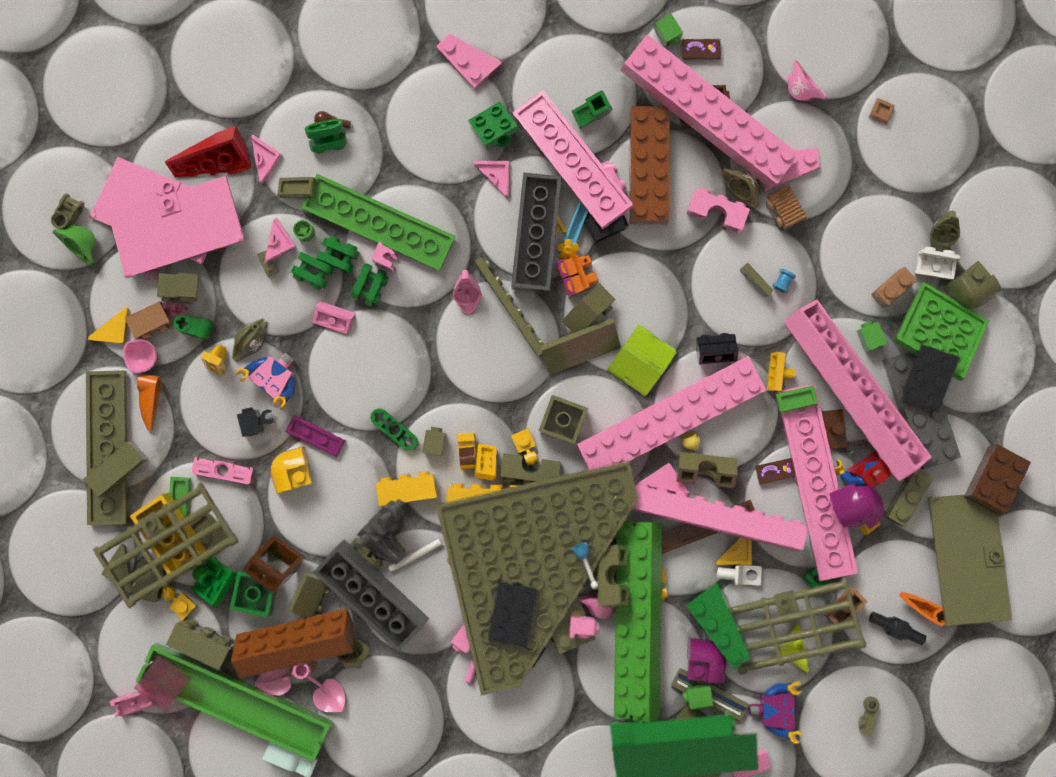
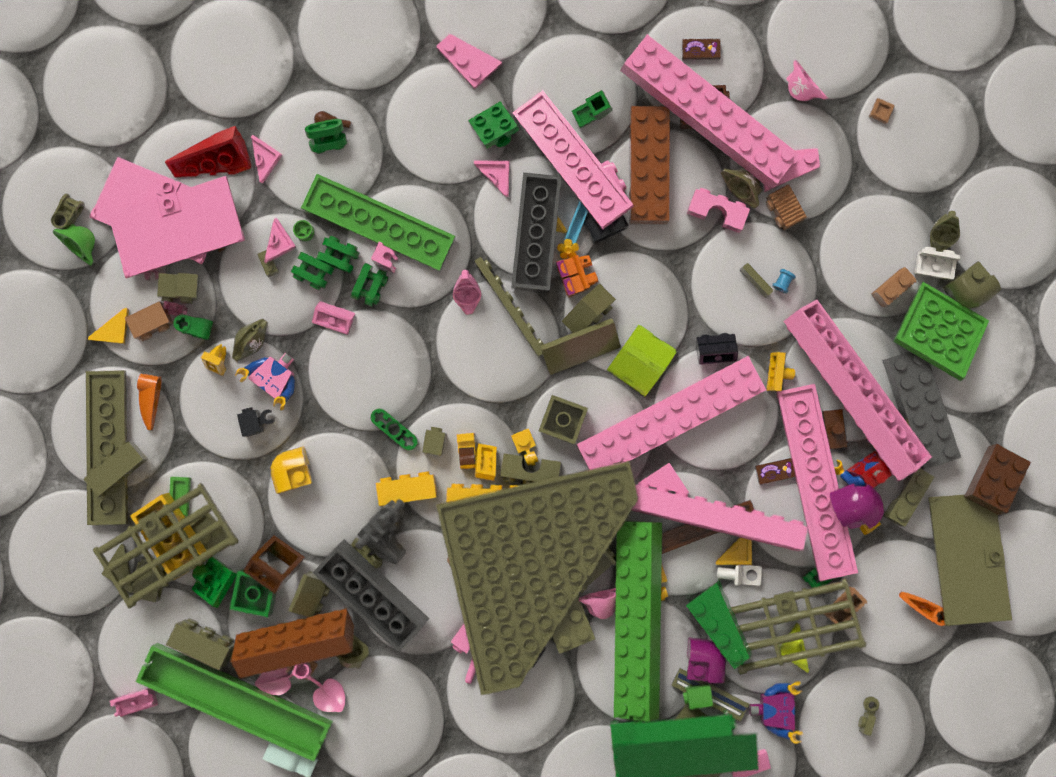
bright pink helmet [123,339,157,373] -> none
clear pink plate [134,655,191,712] -> none
yellow plate [160,585,197,620] -> none
bright pink piece [192,457,254,484] -> none
olive tile [277,177,316,198] -> none
magenta tile [285,415,346,457] -> none
white bar [388,539,442,573] -> none
black plate [488,581,538,648] -> none
bright pink brick [569,616,598,638] -> none
hinge [572,542,598,589] -> none
olive arch [597,545,629,608] -> none
bright green brick [654,13,683,48] -> none
olive arch [676,452,737,488] -> none
light yellow plate [681,431,701,451] -> none
bright green tile [775,385,818,413] -> none
bright green brick [857,321,887,352] -> none
black pin [869,611,927,645] -> none
black plate [900,344,960,412] -> none

